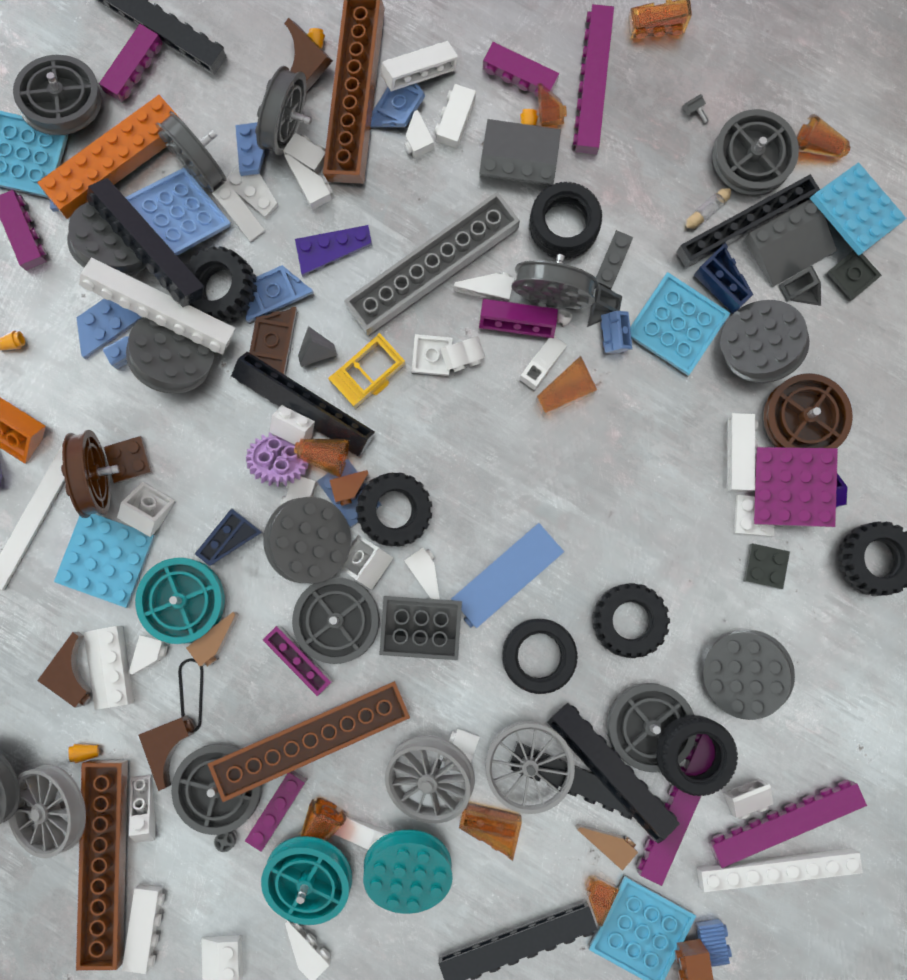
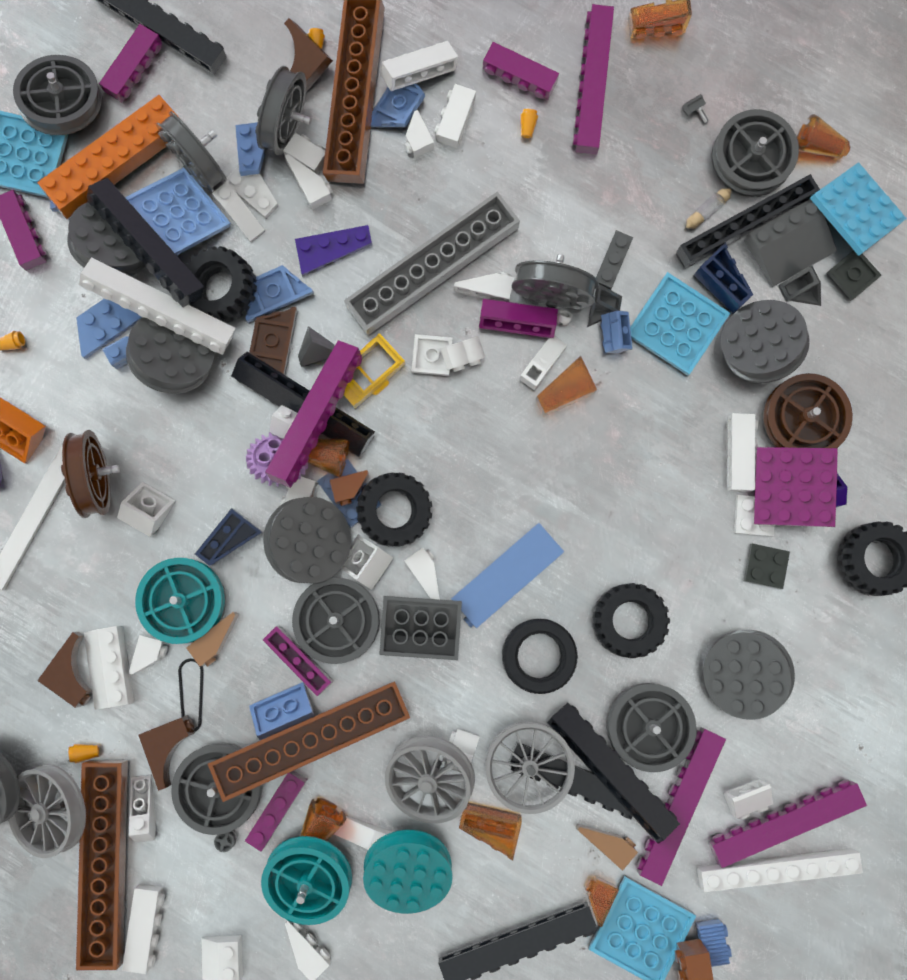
medium azure plate [54,514,156,608] -> none
reddish brown plate [104,436,152,484] -> none
dark grey slope [479,119,561,186] -> none
black tyre [529,182,603,259] -> none
clear orange slope [537,83,567,127] -> none
black tyre [656,715,738,796] -> none
none -> medium blue plate [249,682,314,740]
none -> magenta brick [265,340,362,488]

